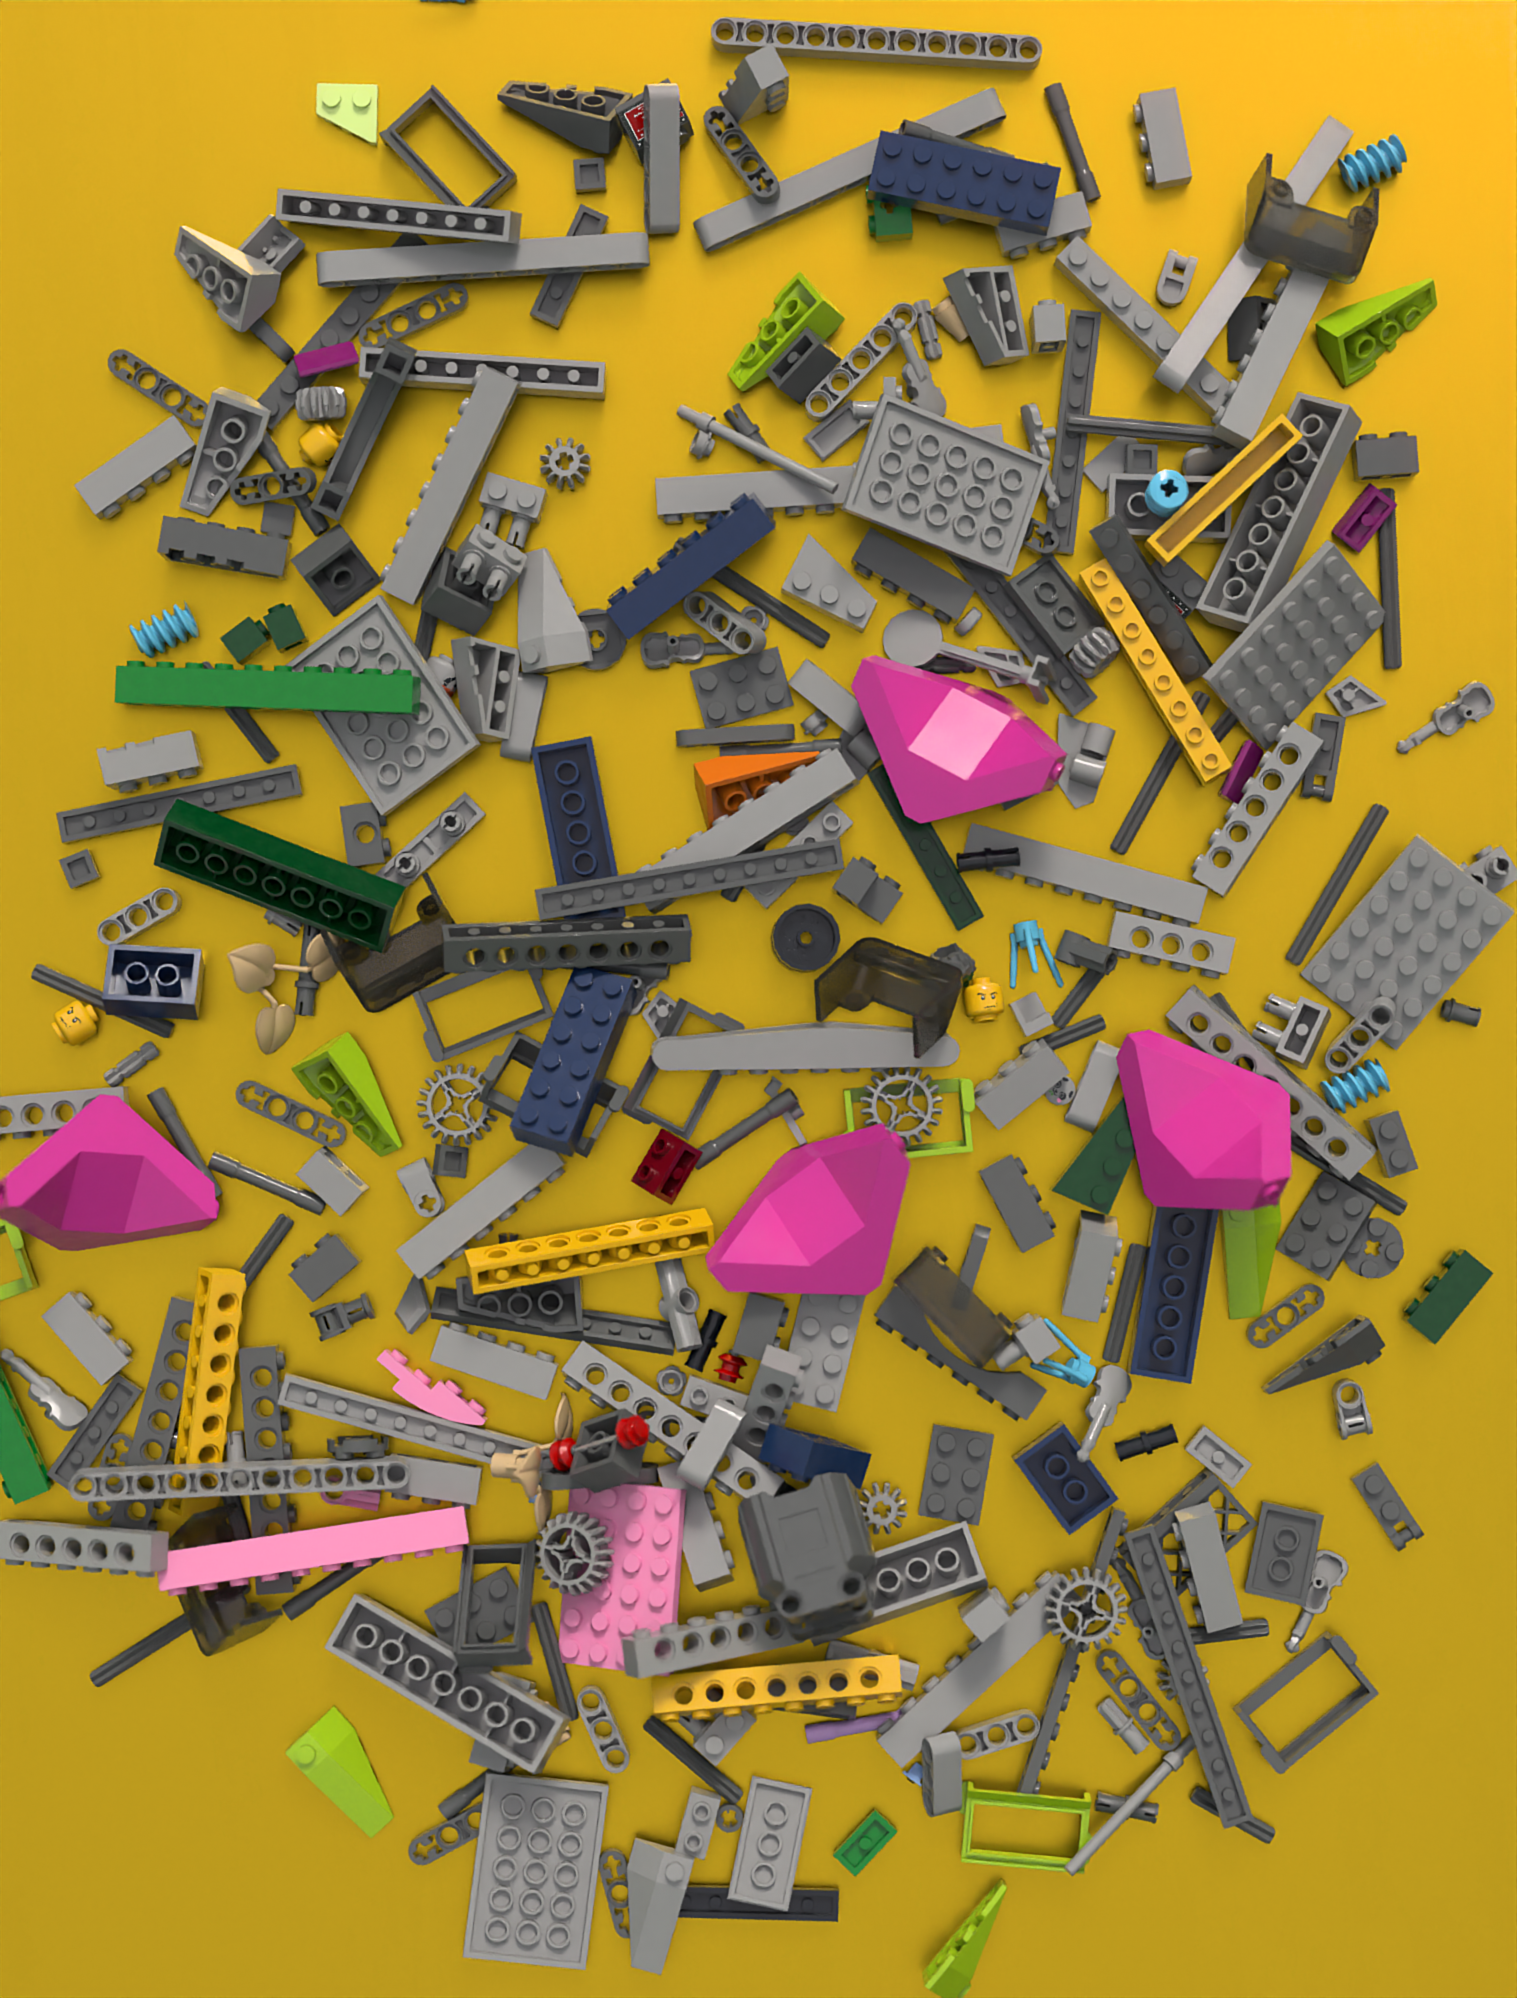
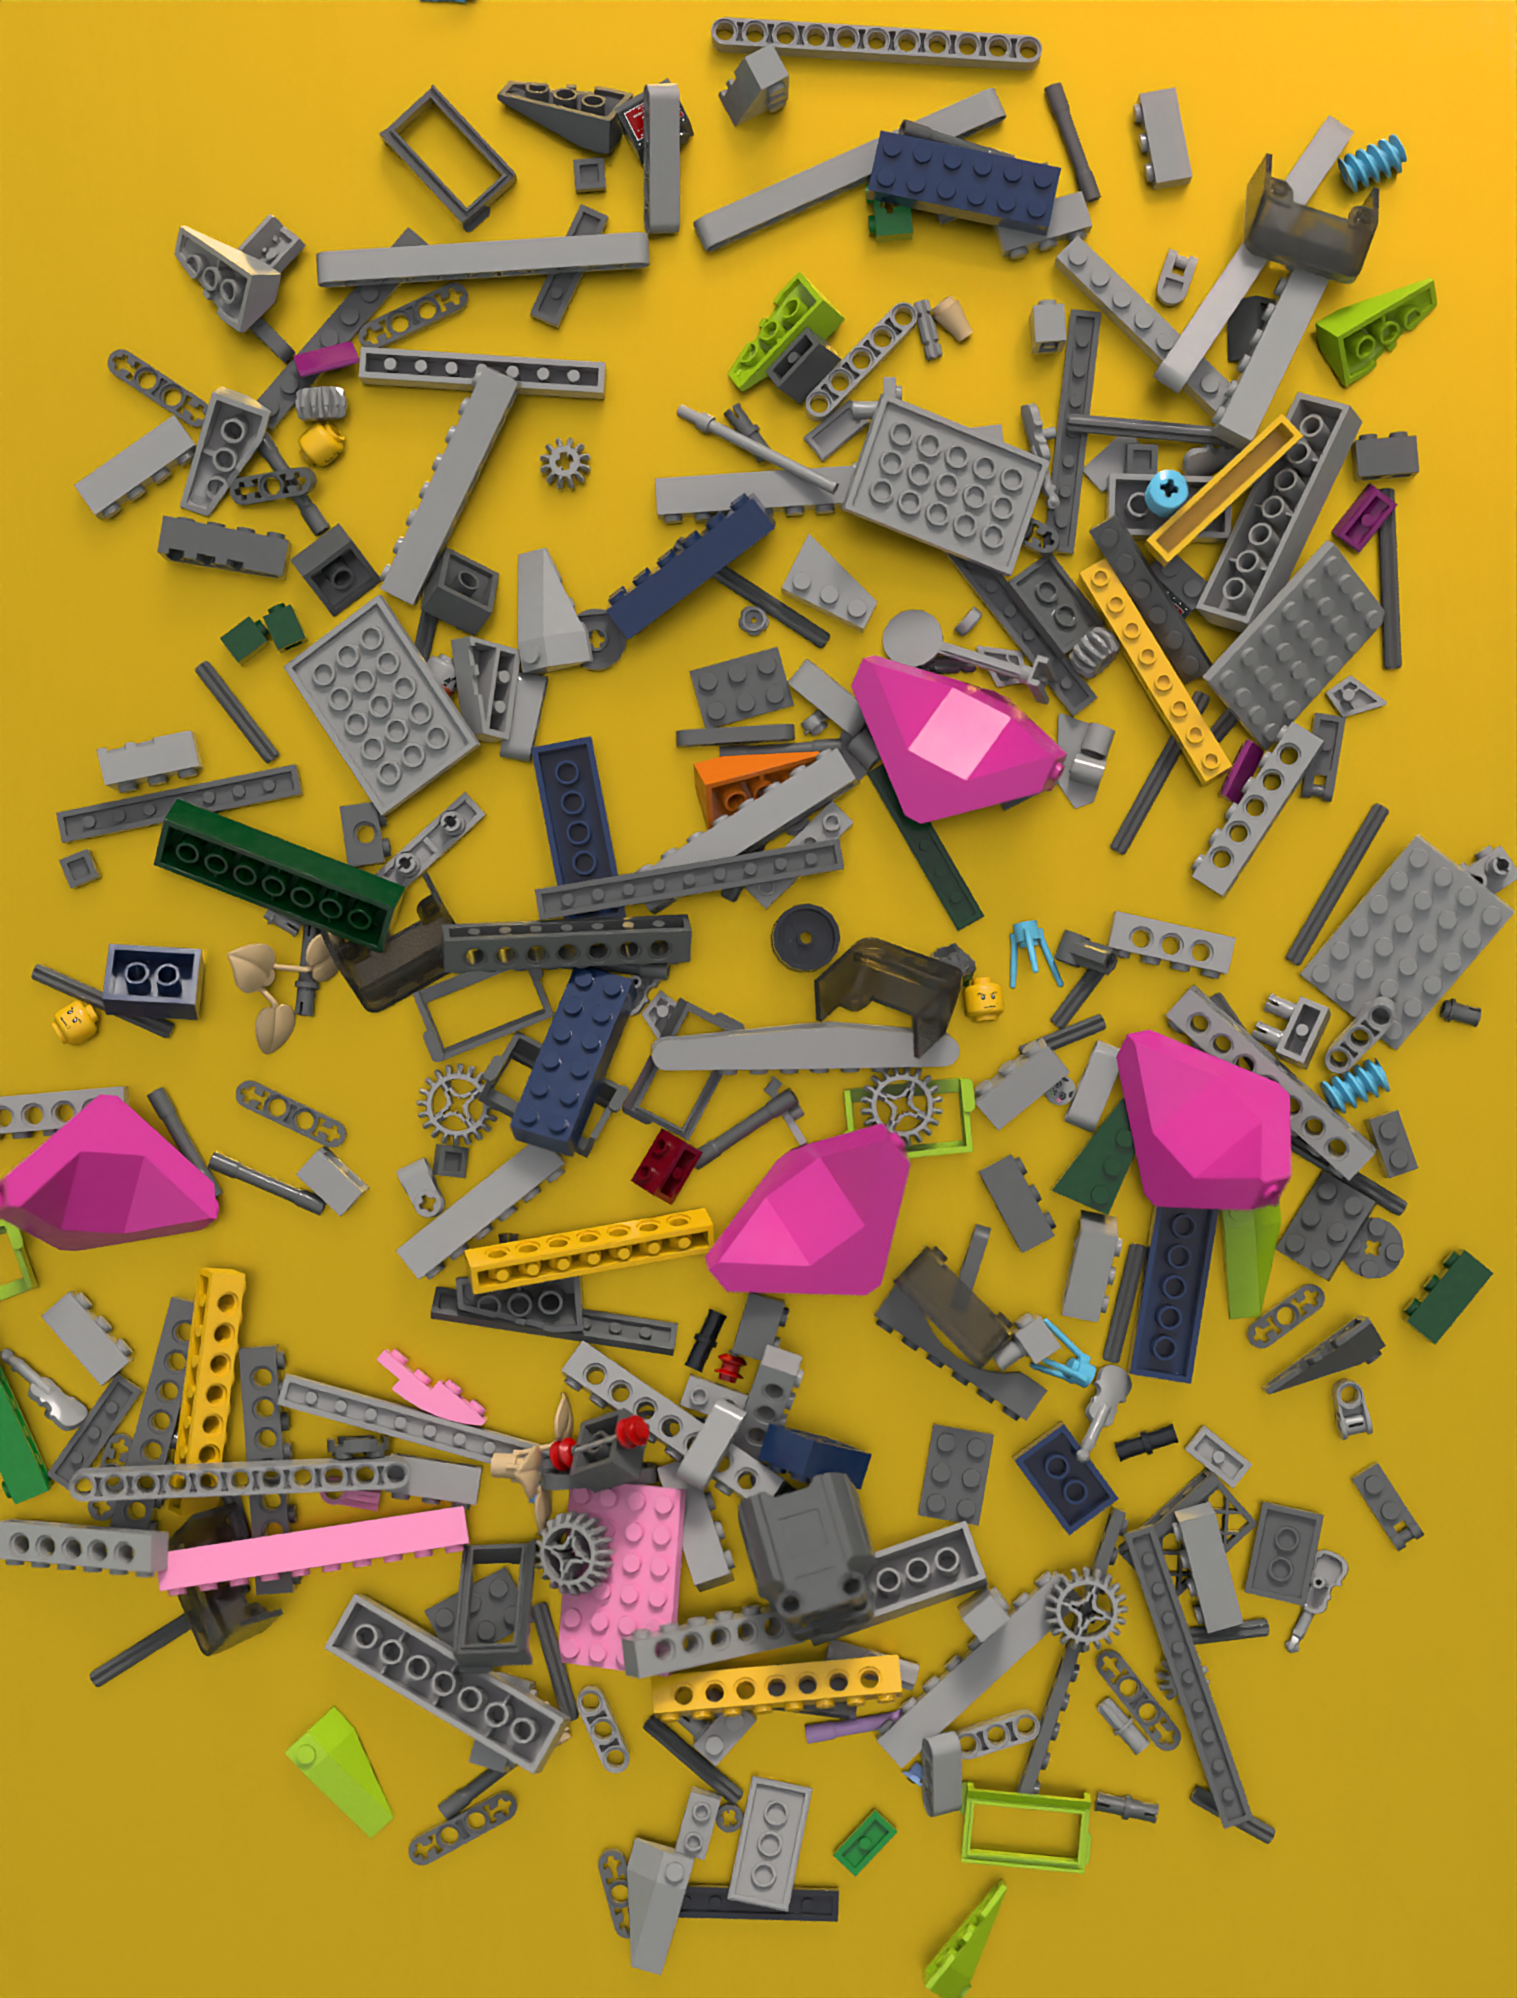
light grey beam [97,887,182,946] -> none
light grey axle [104,1041,159,1087] -> none
green brick [115,661,421,715] -> none
medium azure piece [129,600,199,658] -> none
light grey pin [225,1431,248,1485] -> none
dark grey axle [239,1214,294,1290] -> none
dark grey tile [260,501,296,537] -> none
light grey brick [275,189,522,245] -> none
dark grey piece [282,1557,384,1621] -> none
dark grey brick [288,1233,362,1302] -> none
lime wedge [291,1032,402,1157] -> none
dark grey connector [309,1293,375,1342] -> none
dark grey arch [310,337,417,521] -> none
yellowish green wing [316,83,379,145] -> none
light grey piece [395,1274,431,1334] -> none
light grey brick [430,1322,559,1400] -> none
light grey brick [451,524,528,601] -> none
light grey plate [463,1771,609,1970] -> none
light grey brick [479,472,548,549] -> none
light grey piece [641,631,749,669] -> none
light grey piece [655,1258,703,1353] -> none
light grey plate [656,1366,687,1396] -> none
light grey beam [683,591,766,654] -> none
light grey plate [689,430,715,459] -> none
dark grey beam [704,106,780,204] -> none
light grey brick [787,1294,865,1412] -> none
dark grey brick [831,856,903,925] -> none
dark grey brick [851,527,976,624] -> none
light grey gear [859,1482,907,1535] -> none
light grey piece [892,318,947,416] -> none
light grey wedge [943,265,1029,366] -> none
black pin [956,847,1020,873] -> none
light grey brick [963,823,1208,927] -> none
light grey panel [1008,992,1054,1037] -> none
light grey bar [1064,1735,1195,1876] -> none
light grey piece [1112,1558,1165,1660] -> none
dark grey piece [1232,1631,1379,1774] -> none
light grey piece [1397,681,1495,754] -> none

